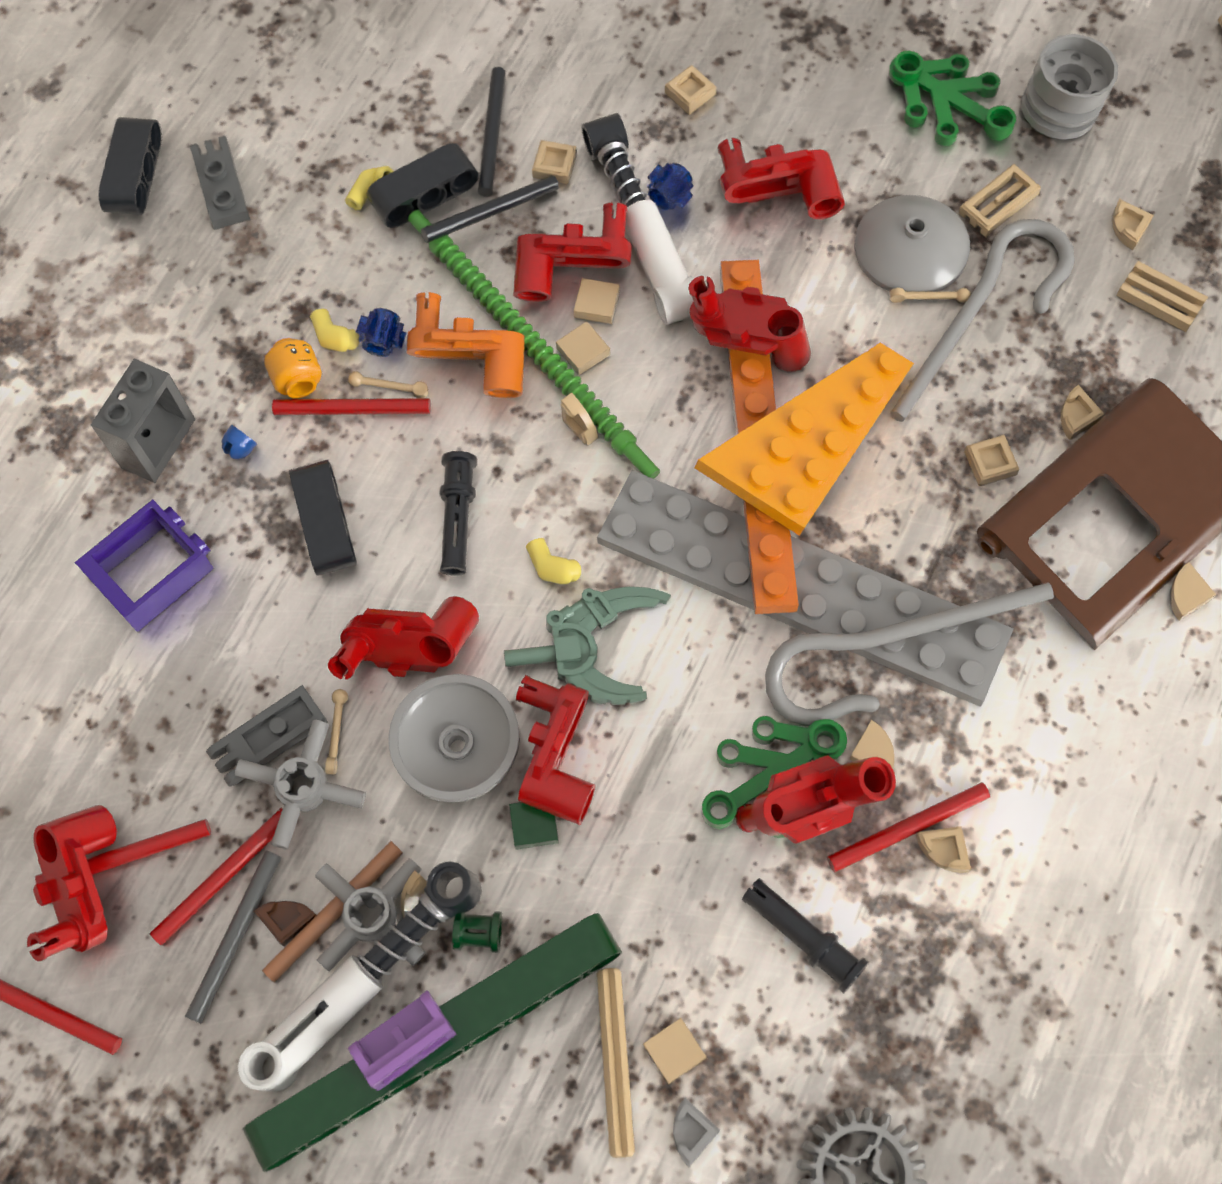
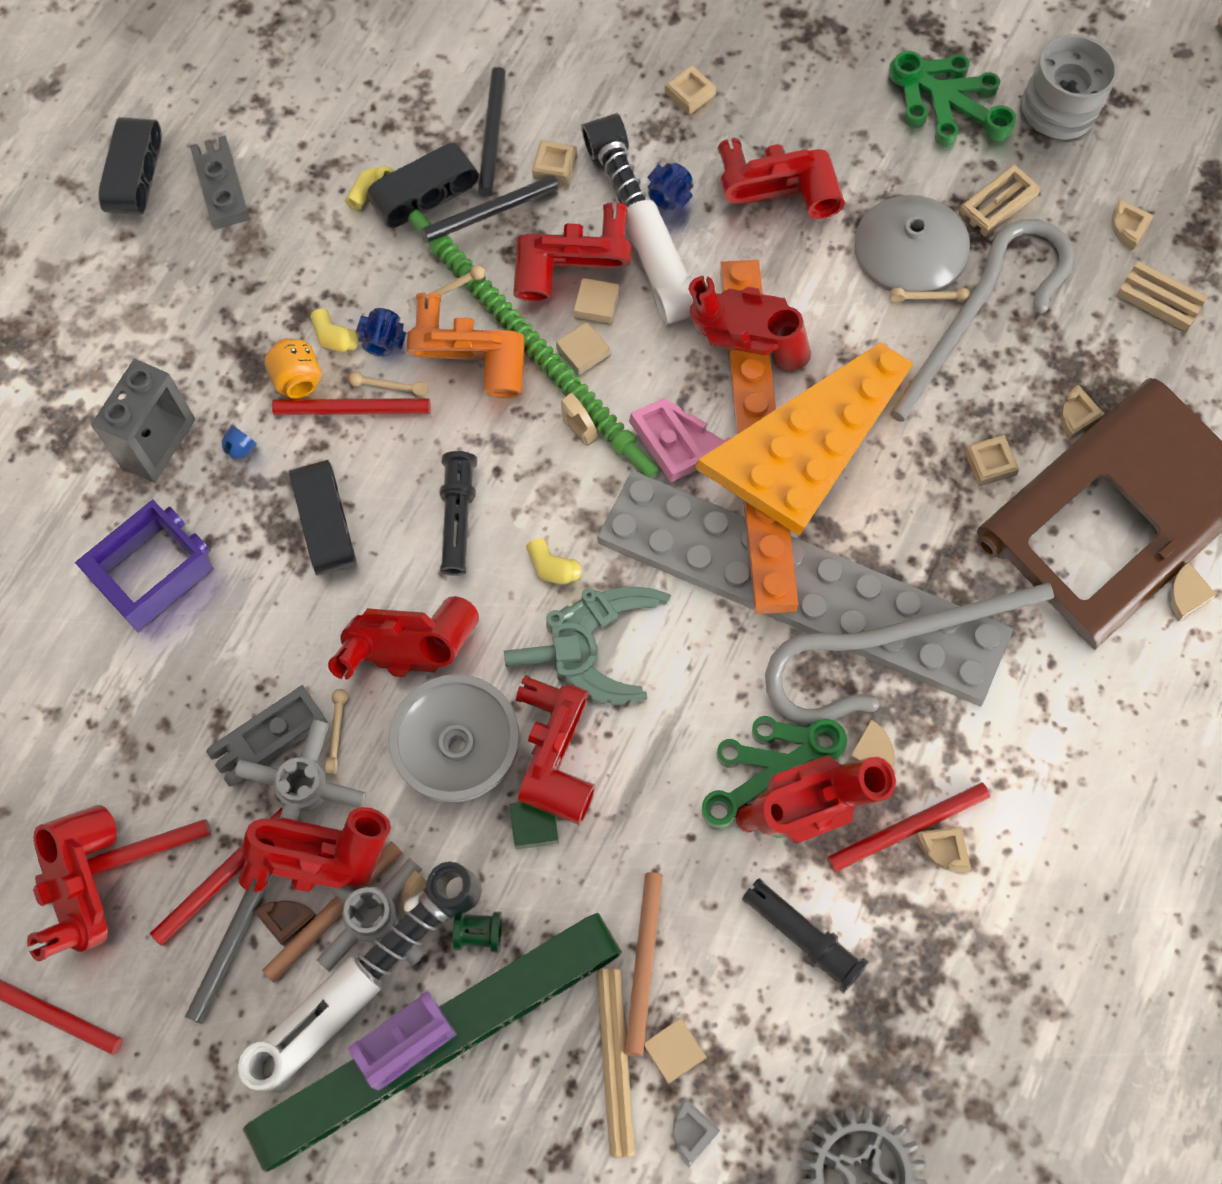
none -> red piece [238,807,391,892]
none -> tan hinge [414,265,486,306]
none -> nougat bar [625,872,663,1057]
none -> bright pink wing [629,398,731,483]

